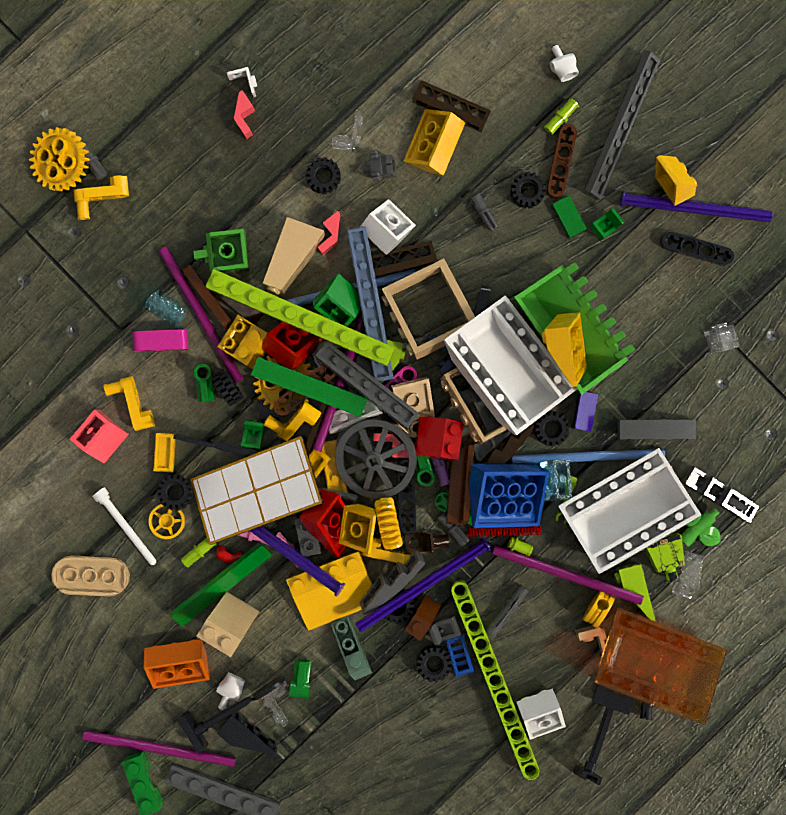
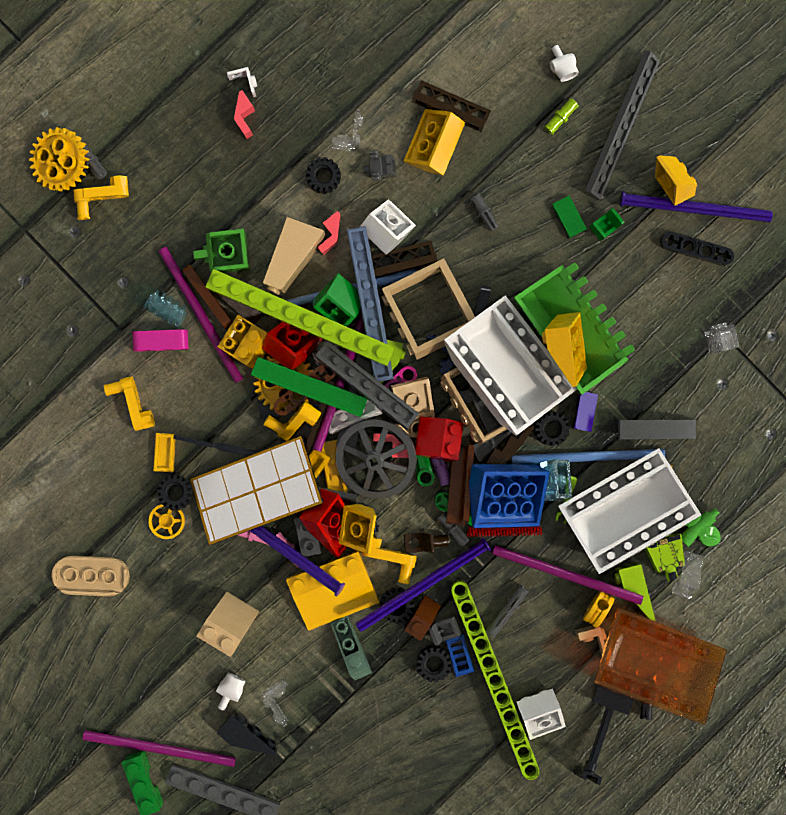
coral slope [69,409,129,464] -> none
white piece [92,487,156,565] -> none
orange slope [144,639,210,689] -> none
green tile [169,542,272,627] -> none
black piece [178,676,285,754] -> none
lime axle [181,538,217,568] -> none
green piece [194,364,215,402] -> none
black tyre [211,369,244,406] -> none
red arm [216,546,243,564] -> none
green bracket [241,420,265,451] -> none
green piece [289,659,311,699] -> none
dark grey slope [360,550,425,615] -> none
yellow gear [375,497,403,550] -> none
black beam [397,459,416,534] -> none
lime pin [507,537,533,557] -> none
black tyre [510,172,546,209] -> none
reddish brown beam [547,124,577,199] -> none
dark grey slope [682,466,760,523] -> none

